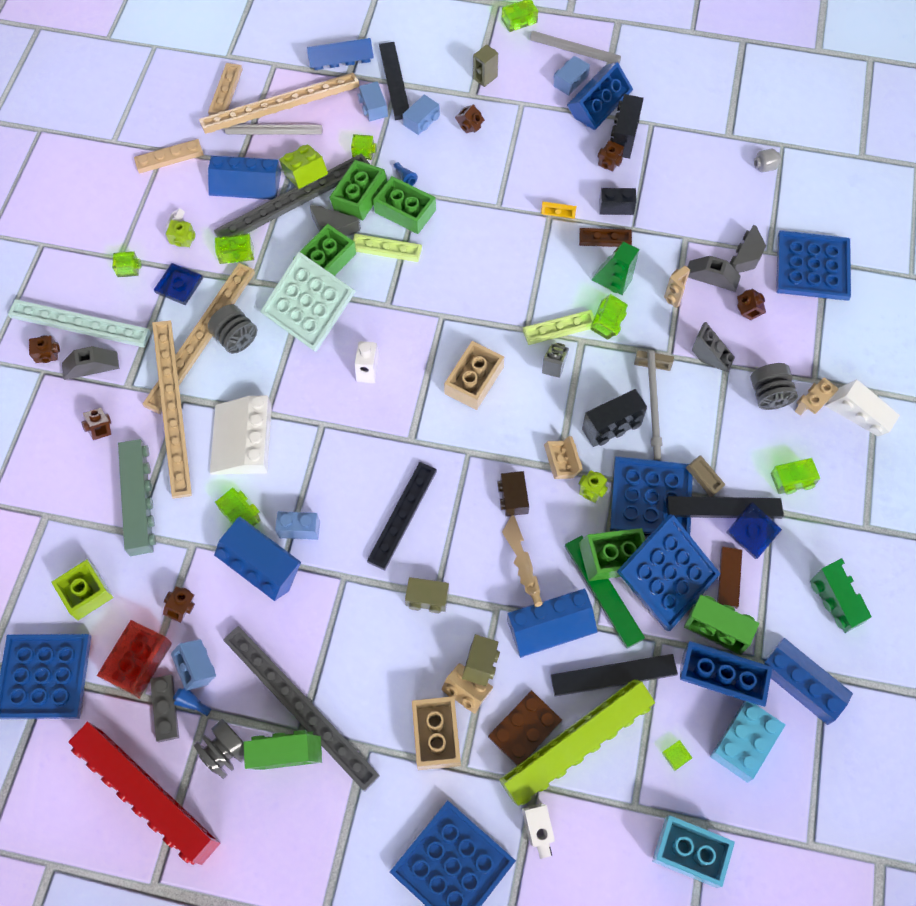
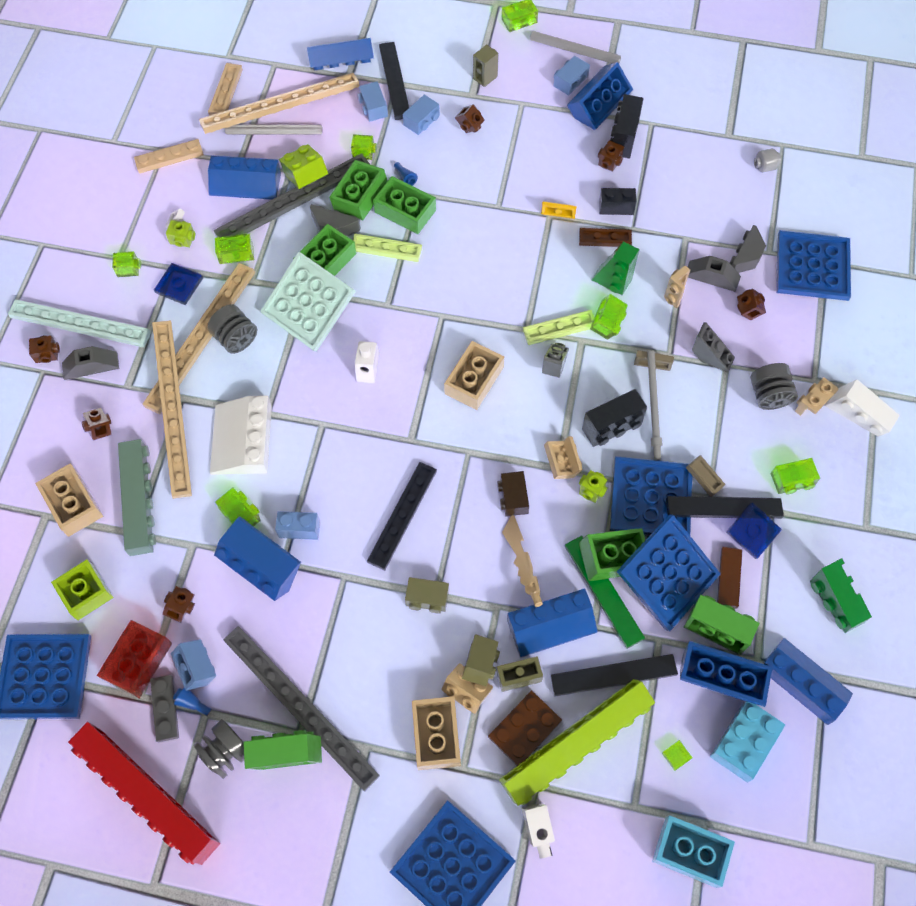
none -> tan brick [35,463,104,537]
none -> olive brick [496,656,543,692]

